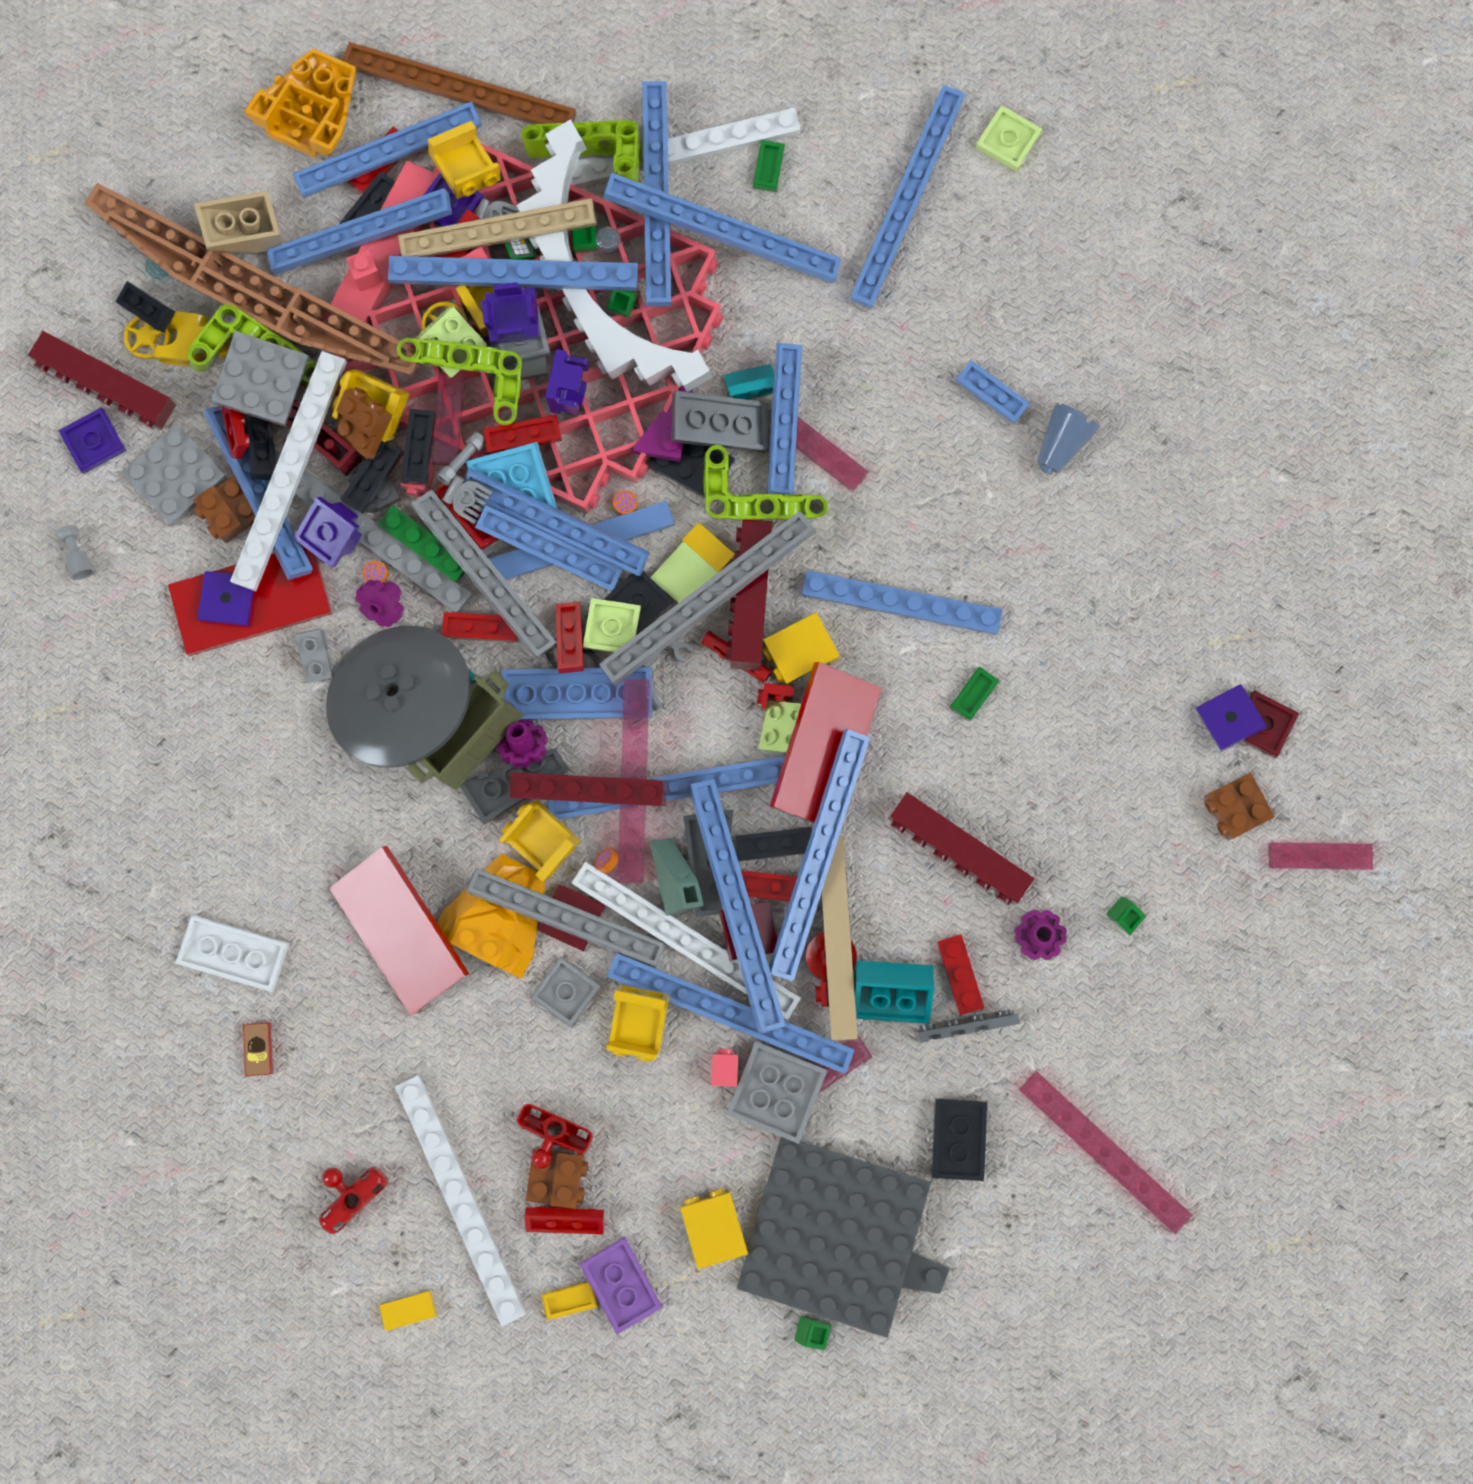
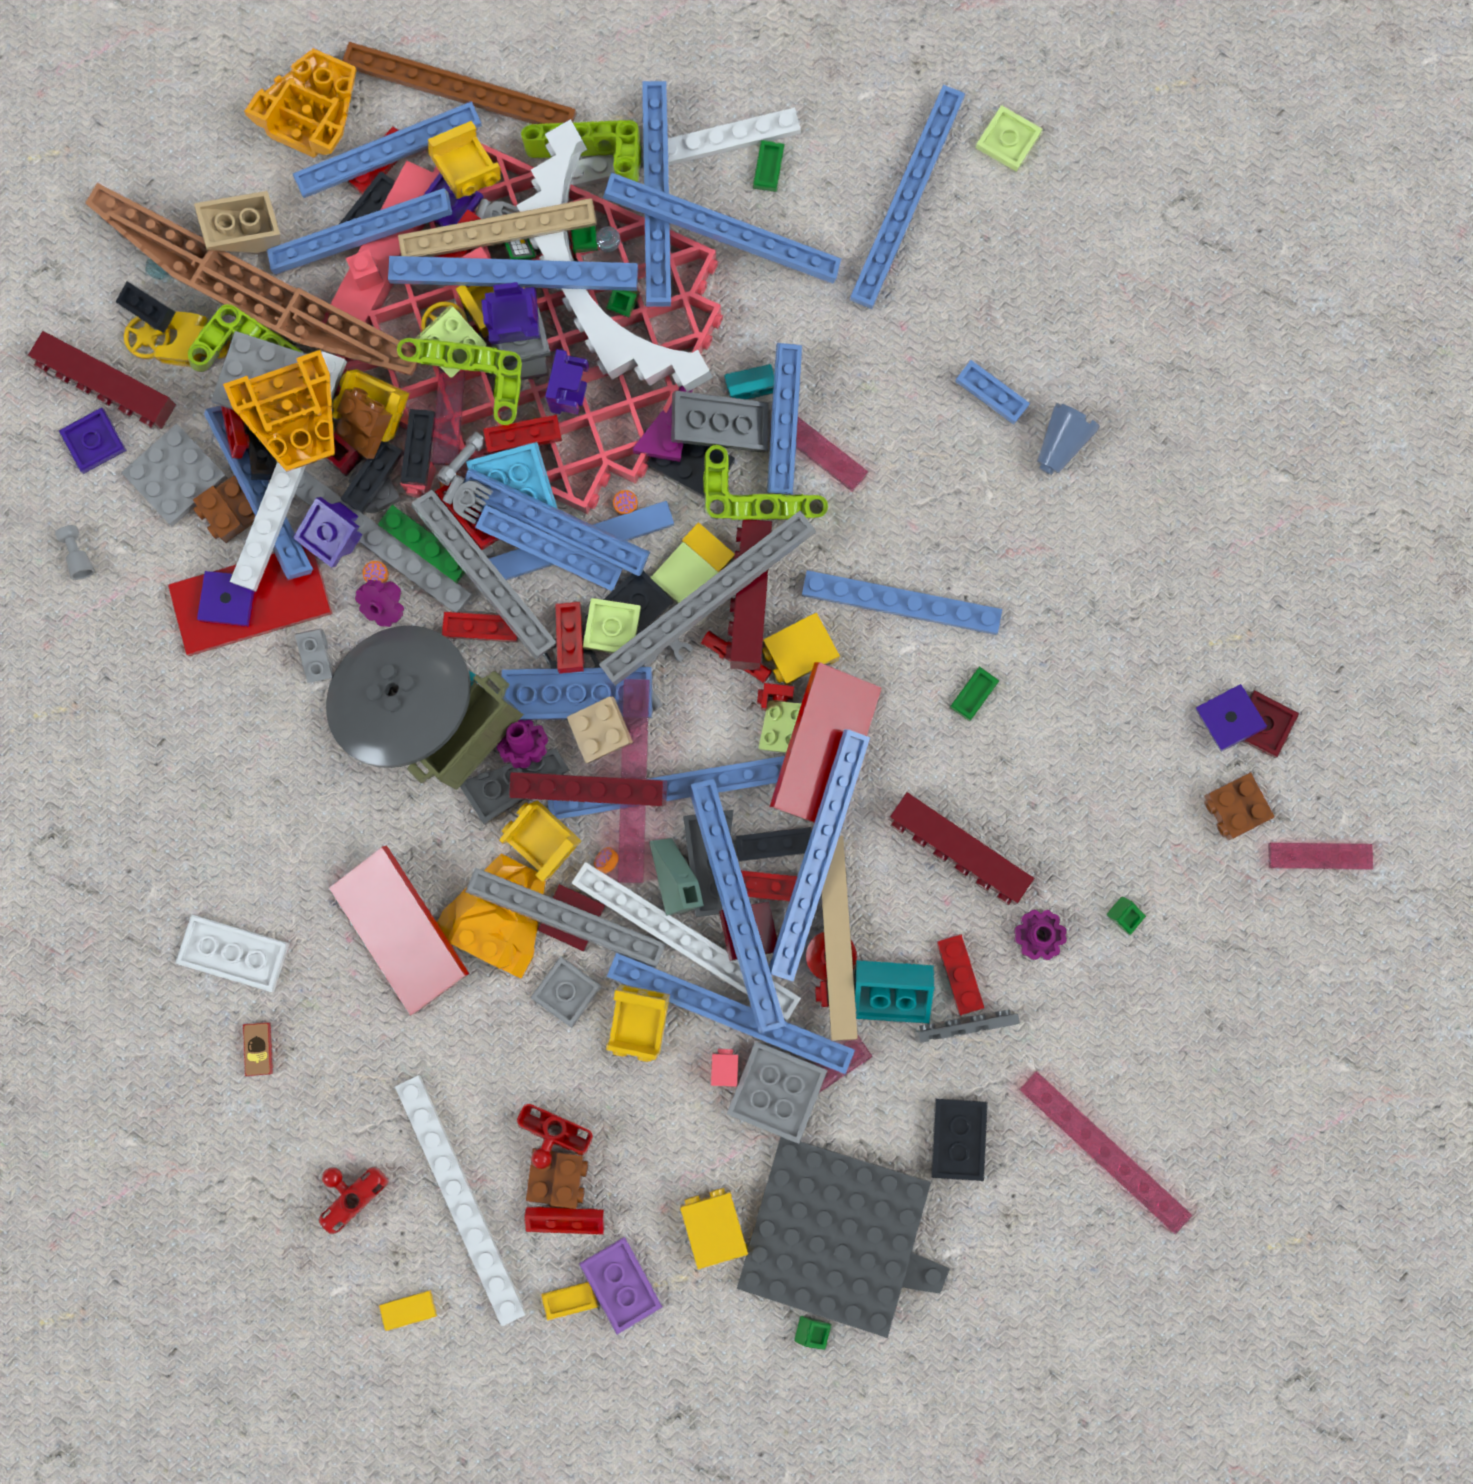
none -> light orange wedge [223,350,335,472]
none -> tan plate [567,696,633,764]

